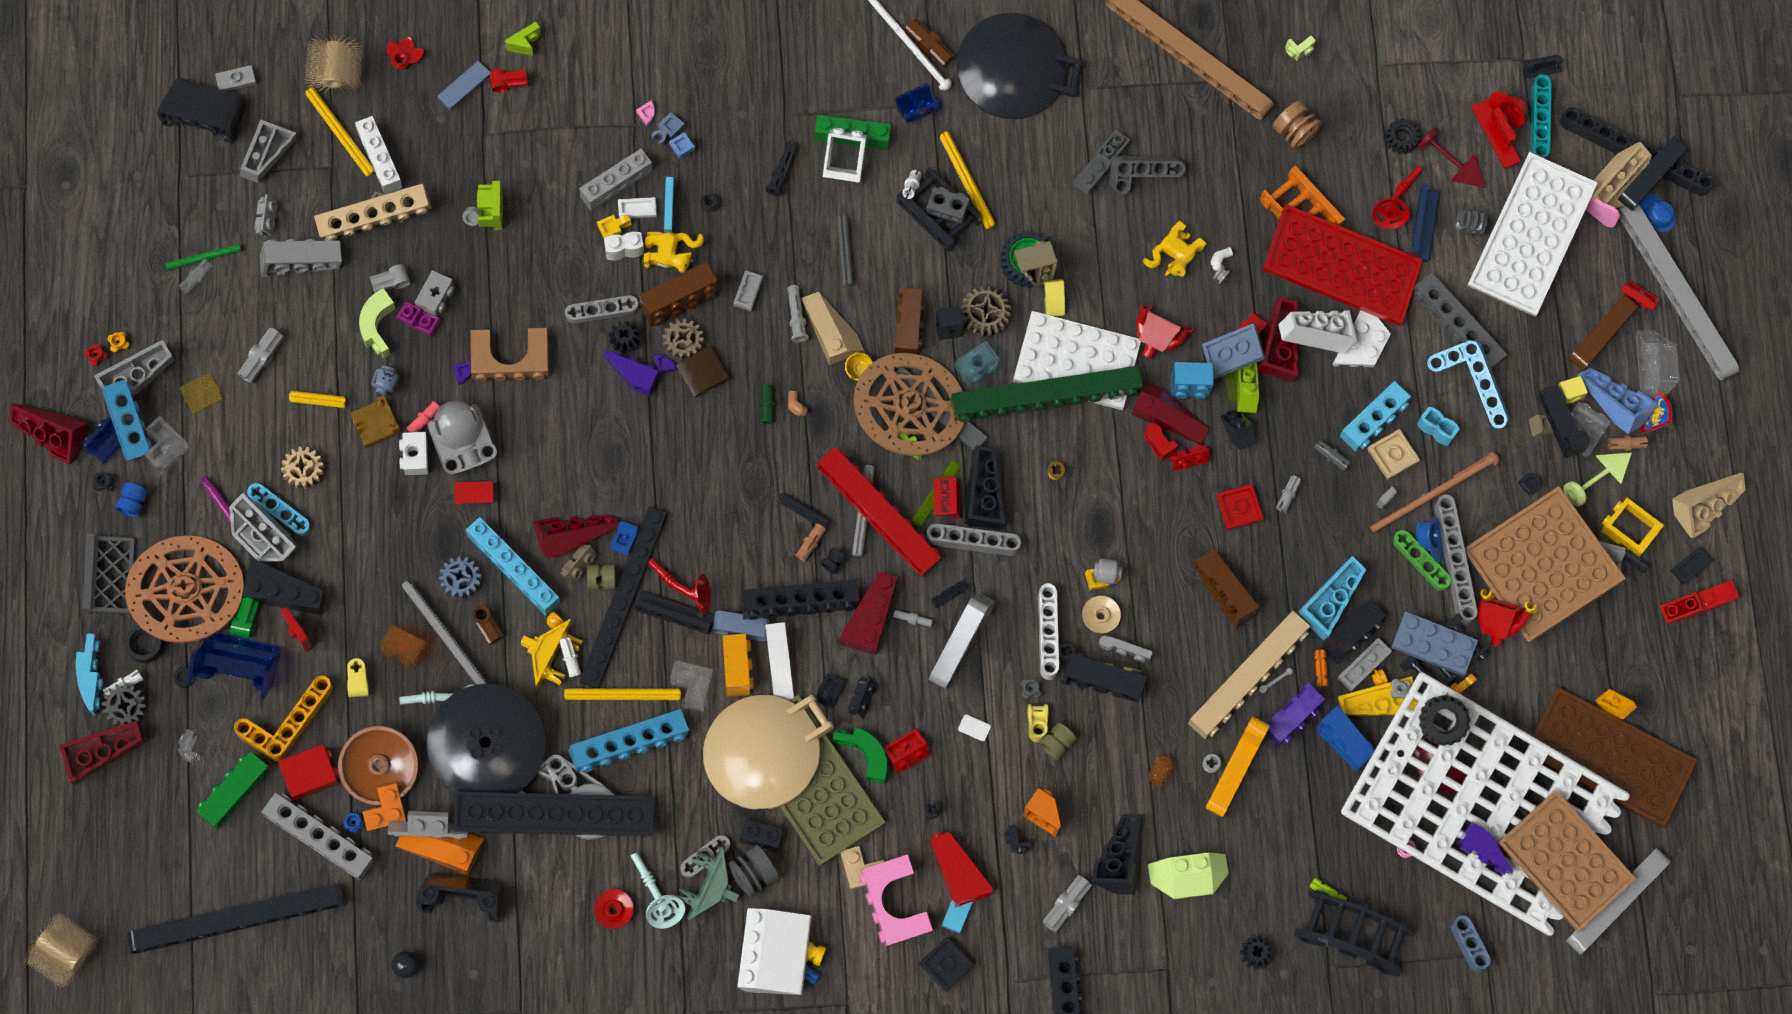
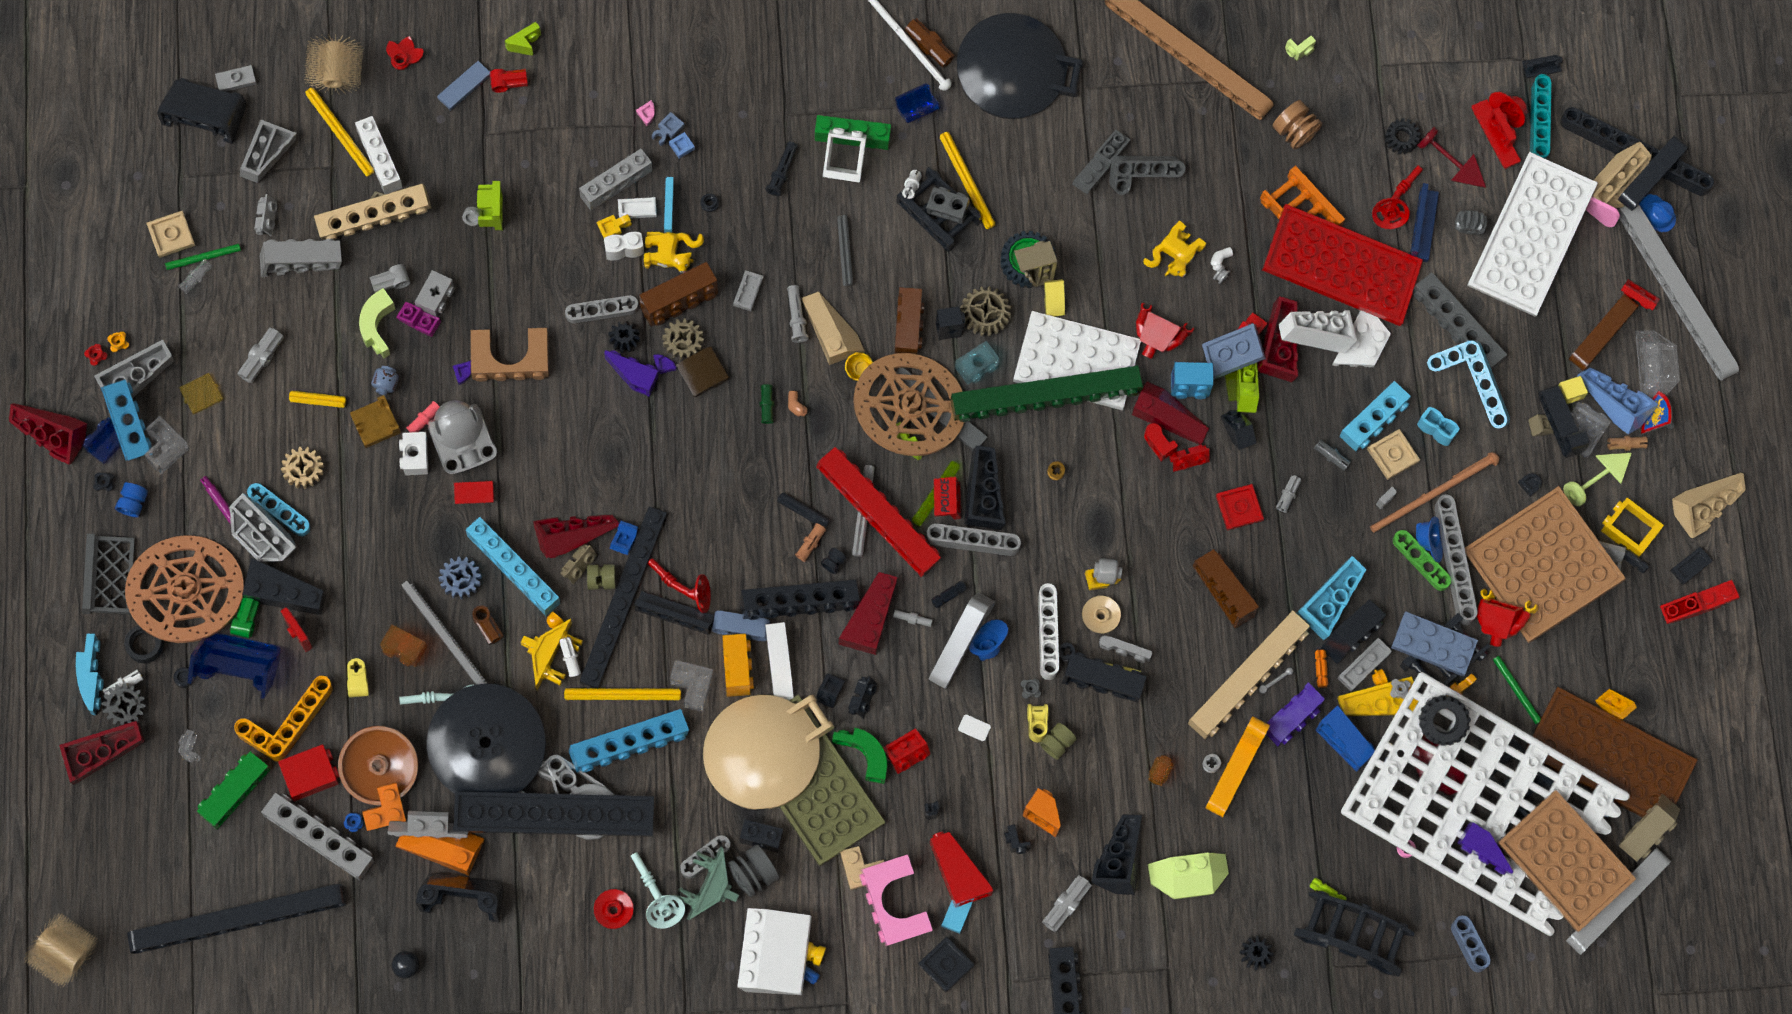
none -> tan plate [147,210,195,258]
none -> blue piece [968,620,1008,661]
none -> green bar [1493,656,1541,724]
none -> dark tan wedge [1619,794,1680,861]

